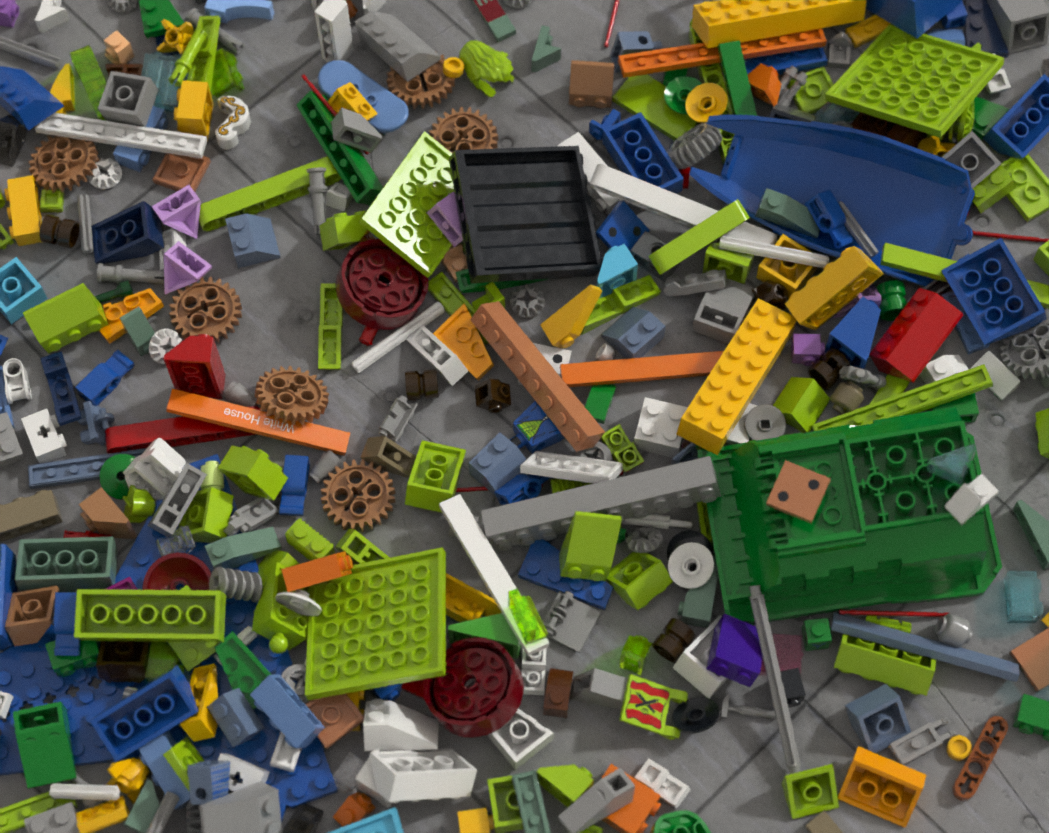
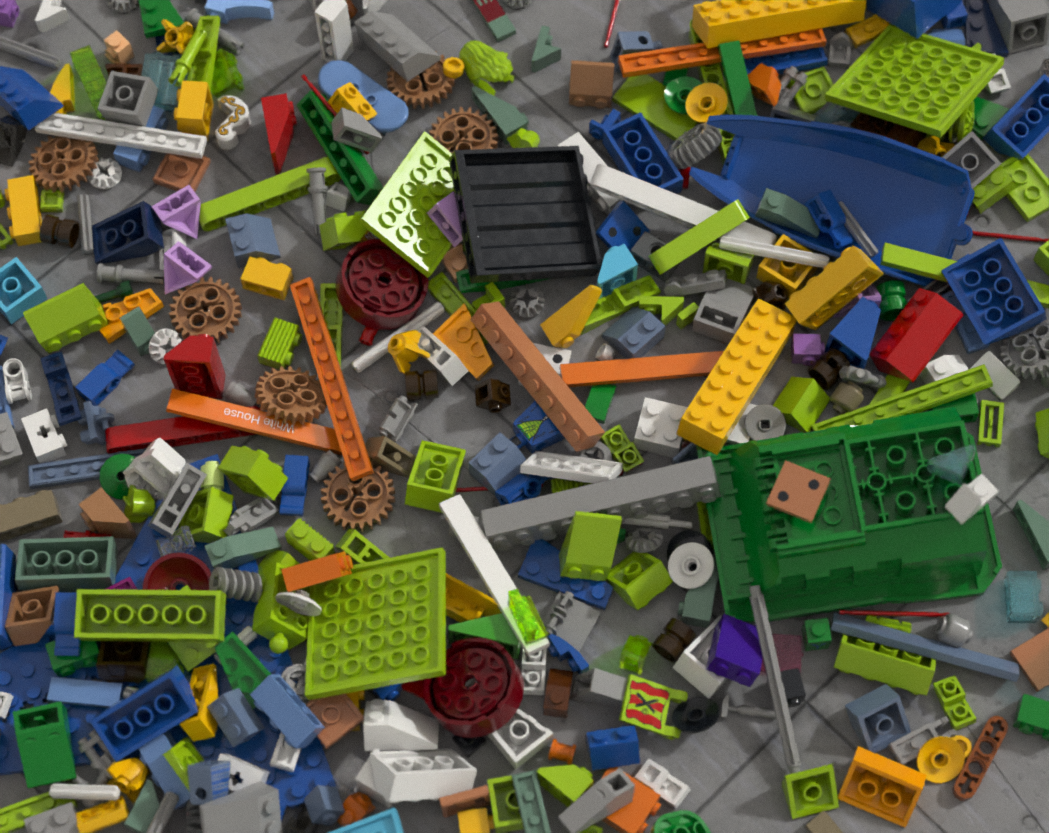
none -> medium blue tile [47,677,124,708]
none -> light grey piece [77,730,123,785]
none -> yellow brick [240,257,293,300]
none -> lime brick [257,317,302,370]
none -> red slope [261,93,297,175]
none -> orange plate [290,277,374,481]
none -> sand blue brick [304,785,345,826]
none -> yellow brick [388,330,430,375]
none -> nougat tile [439,785,490,817]
none -> black tile [452,735,486,758]
none -> sand green slope [471,86,529,145]
none -> lime piece [507,128,540,148]
none -> blue slope [547,634,589,675]
none -> orange bush [548,739,577,765]
none -> blue slope [585,725,640,771]
none -> lime slope [639,296,684,326]
none -> lime tile [676,302,699,330]
none -> yellow dish [917,736,965,783]
none -> lime slope [933,675,977,731]
none -> lime tile [977,400,1004,448]

